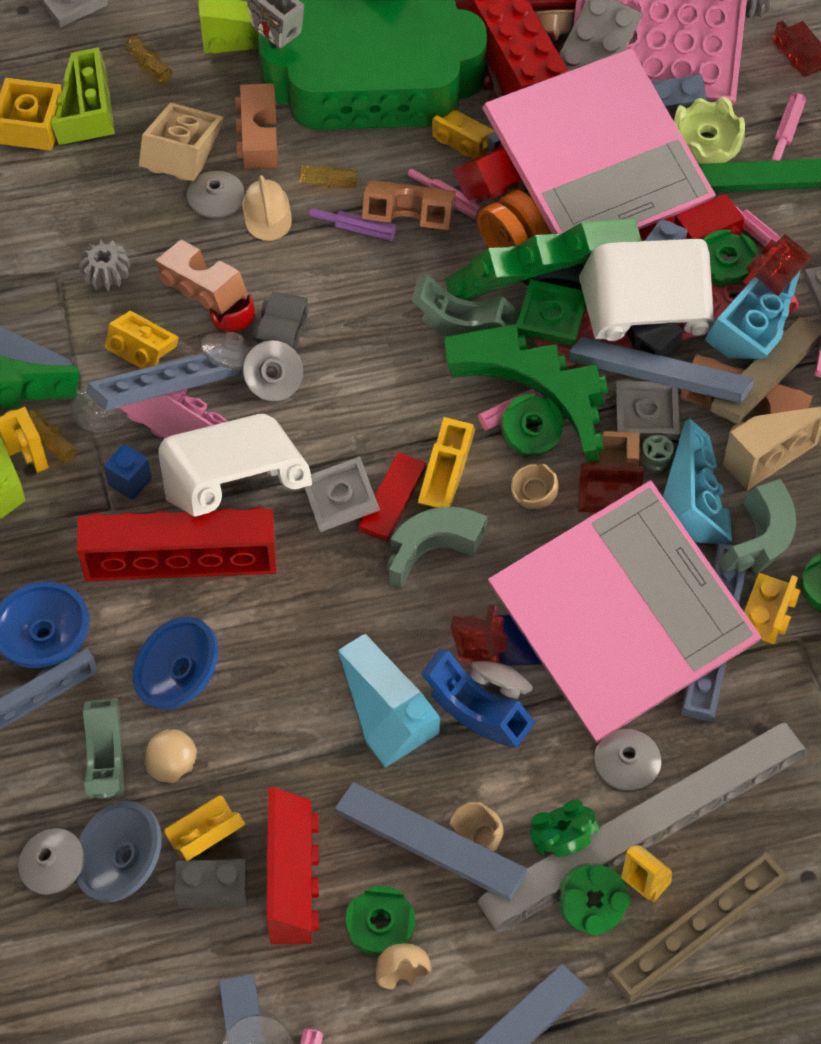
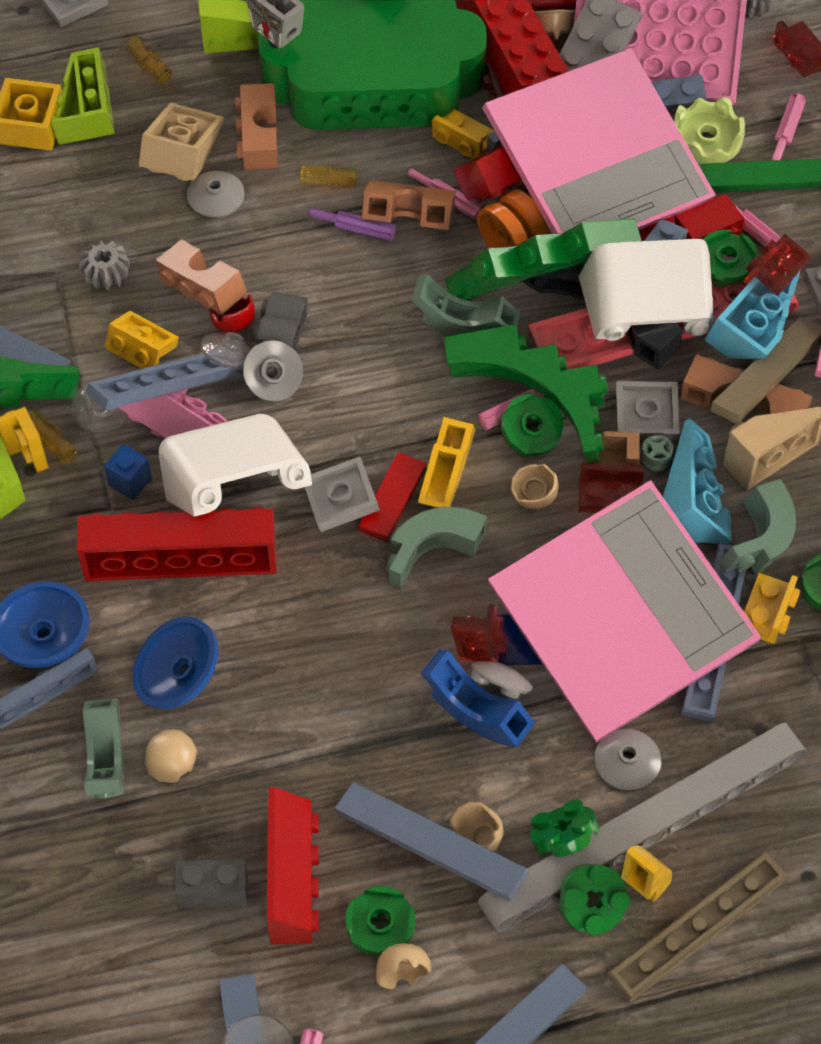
light grey dish [18,828,84,895] -> none
sand blue dish [76,801,162,902] -> none
yellow bracket [164,795,246,861] -> none
tan piece [242,175,292,241] -> none
medium azure wedge [338,634,440,768] -> none
green plate [516,279,586,347] -> none
sand blue tile [569,337,753,403] -> none

